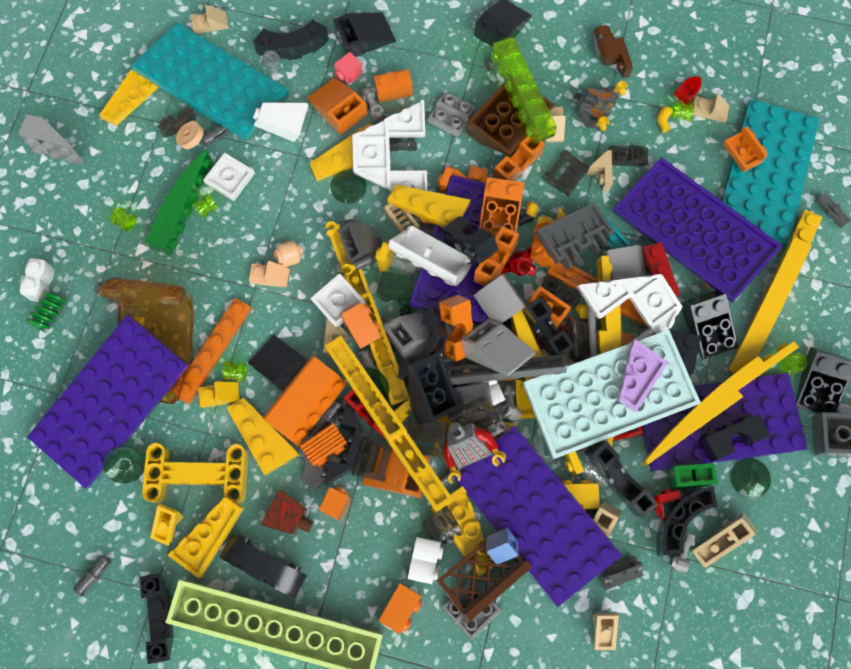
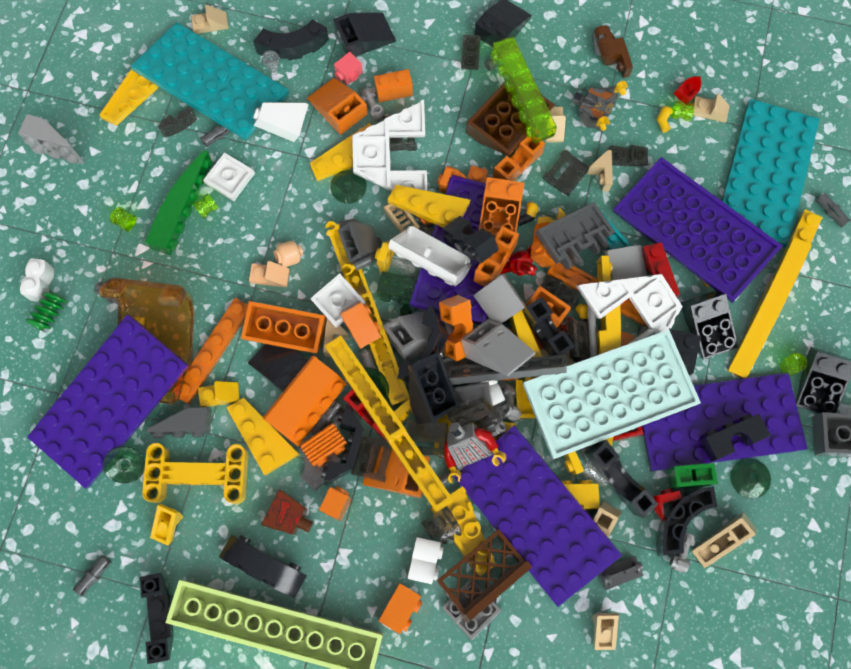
yellow wing [168,496,244,579] -> none
light nougat piece [176,121,203,149] -> none
clear neon green wheel [223,361,247,382] -> none
light grey slope [427,92,476,137] -> none
medium blue panel [486,528,519,564] -> none
lavender wing [617,339,668,412] -> none
yellow slope [641,341,799,467] -> none
orange bracket [723,126,768,173] -> none
none -> dark grey slope [146,407,212,438]
none -> orange slope [241,301,327,354]
none -> clear smoke slope [461,35,481,70]

